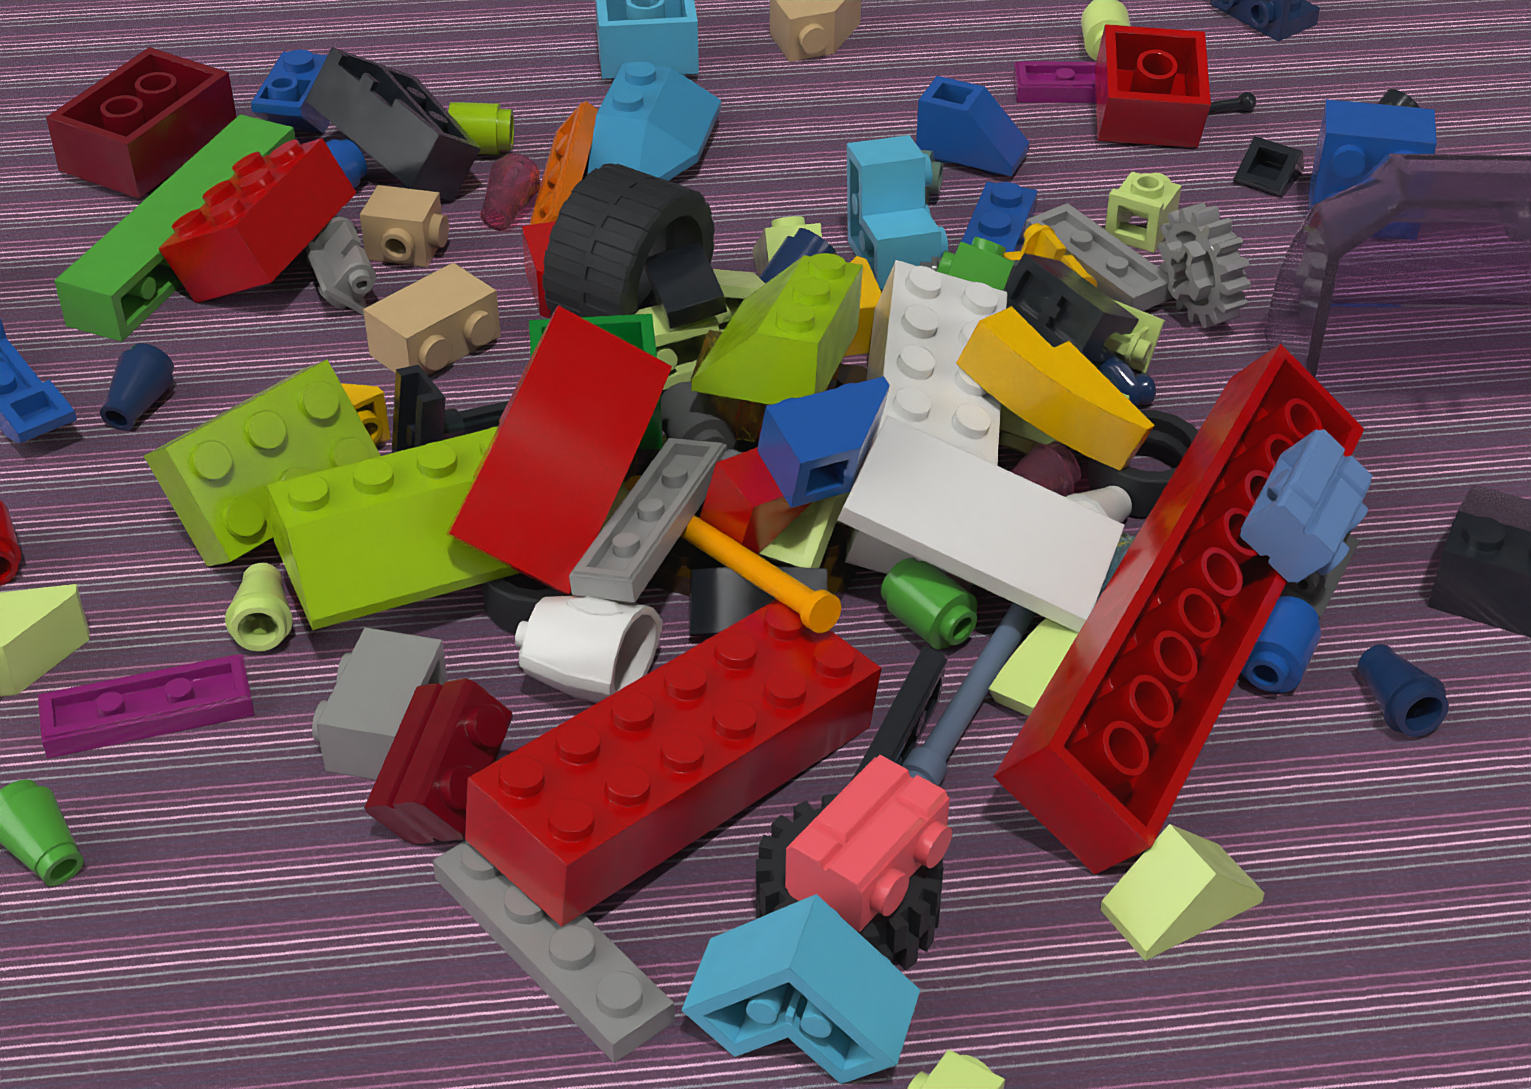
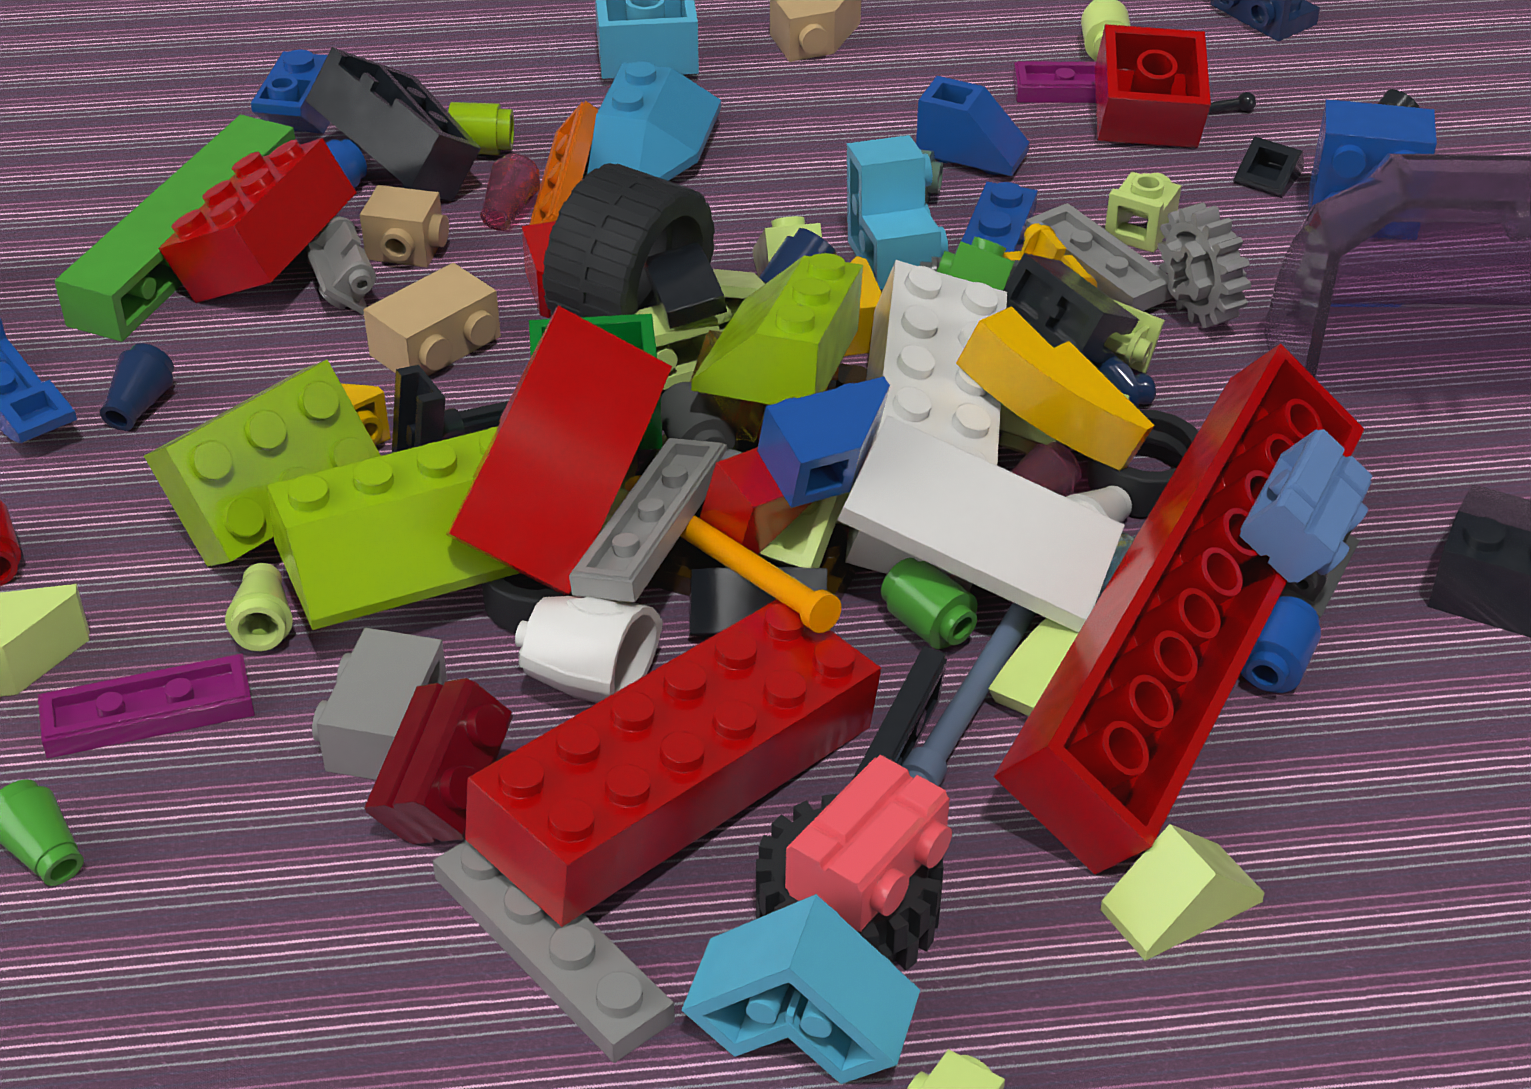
dark red brick [46,47,237,198] -> none
dark blue cone [1357,644,1449,737] -> none

